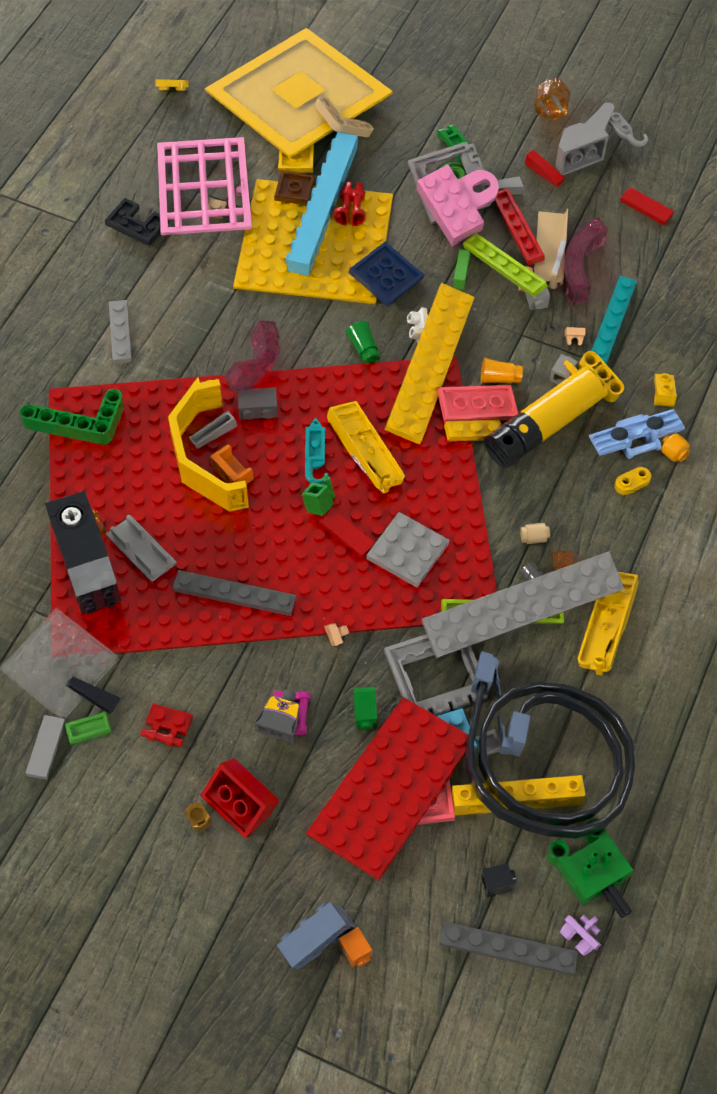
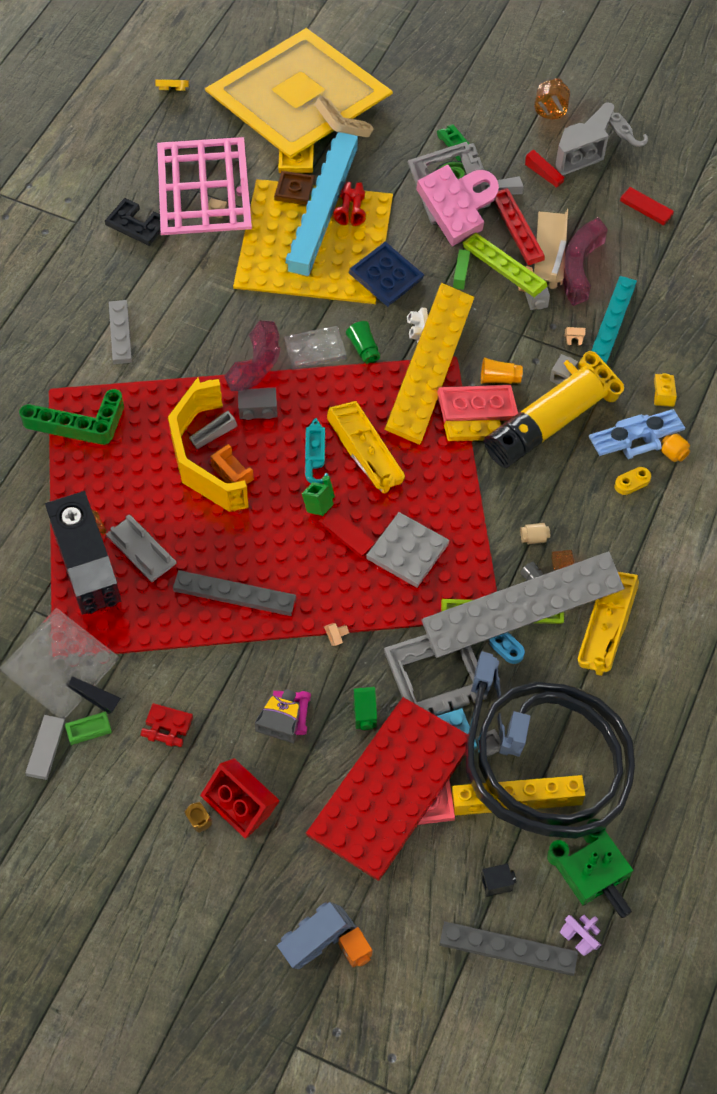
none -> clear plate [284,326,347,370]
none -> dark azure plate [489,632,525,664]

